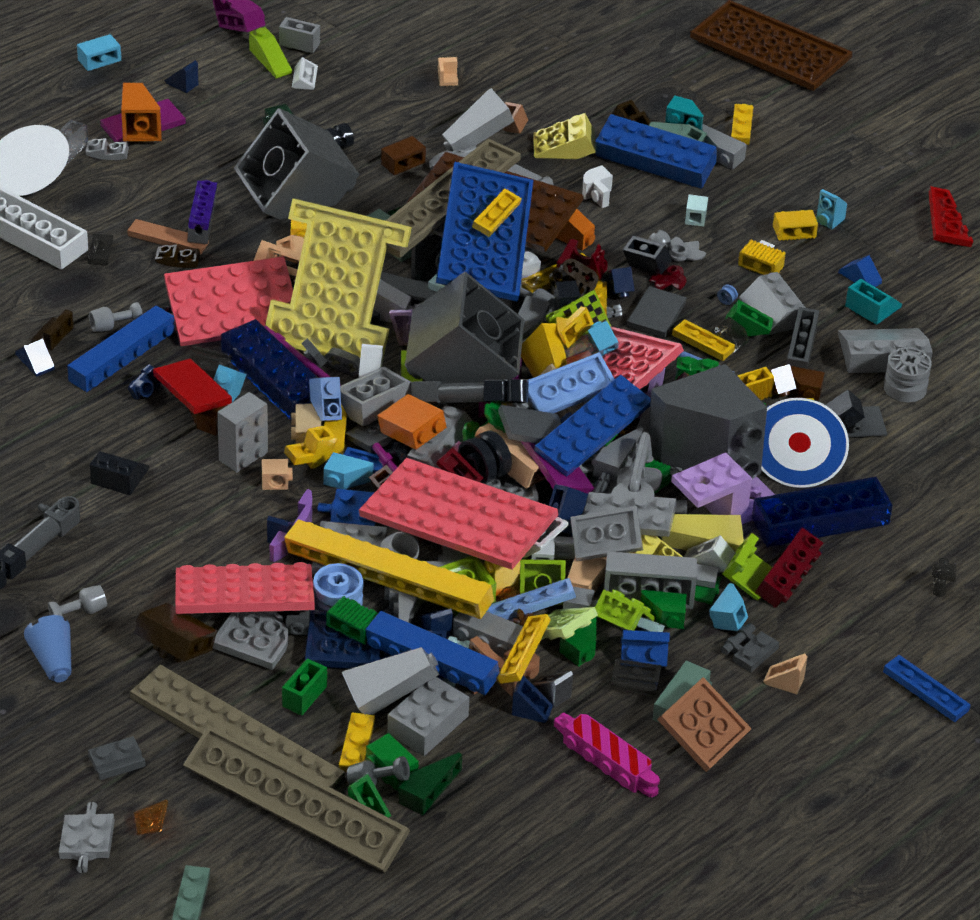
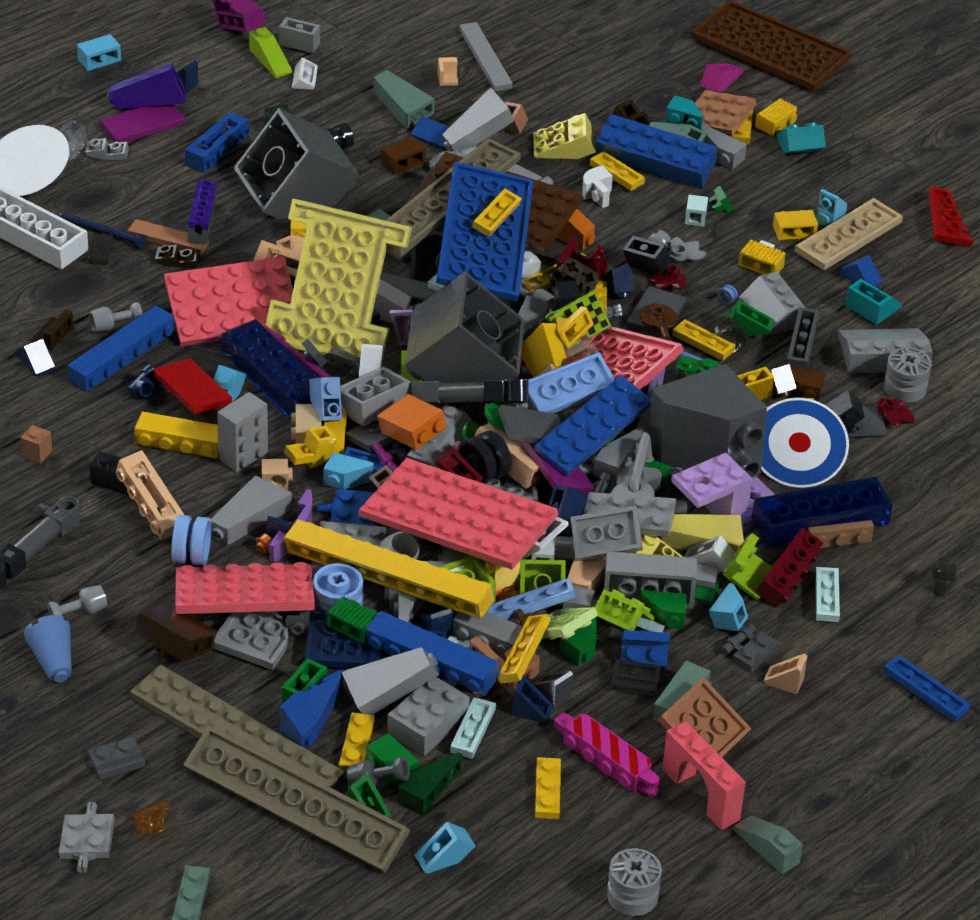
orange slope [121,83,162,141] -> none
medium azure slope [588,320,619,356] -> none
none -> nougat brick [21,425,52,464]
none -> dark blue bar [59,212,146,248]
none -> dark purple slope [107,63,188,109]
none -> light nougat brick [116,450,184,540]
none -> yellow brick [135,412,219,459]
none -> light blue wheel [171,515,211,566]
none -> blue brick [185,112,250,173]
none -> light grey slope [211,475,292,545]
none -> orange plate [255,534,273,554]
none -> blue wedge [280,669,344,749]
none -> sand green slope [373,70,435,129]
none -> blue slope [411,116,449,149]
none -> medium azure slope [415,822,475,874]
none -> light aqua plate [450,697,496,759]
none -> light grey tile [459,22,513,92]
none -> yellow plate [535,757,561,819]
none -> yellow plate [590,151,645,191]
none -> light grey wheel [607,848,662,916]
none -> reddish brown piece [639,303,677,341]
none -> coral arch [662,721,746,830]
none -> nougat plate [695,90,756,136]
none -> dark pink slope [700,63,744,92]
none -> green tile [709,186,734,213]
none -> sand green slope [733,815,803,874]
none -> yellow brick [755,98,797,137]
none -> teal slope [776,122,826,154]
none -> tan plate [795,198,903,270]
none -> medium nougat plate [808,520,874,548]
none -> light aqua plate [815,567,840,622]
none -> dark red plate [876,398,915,428]

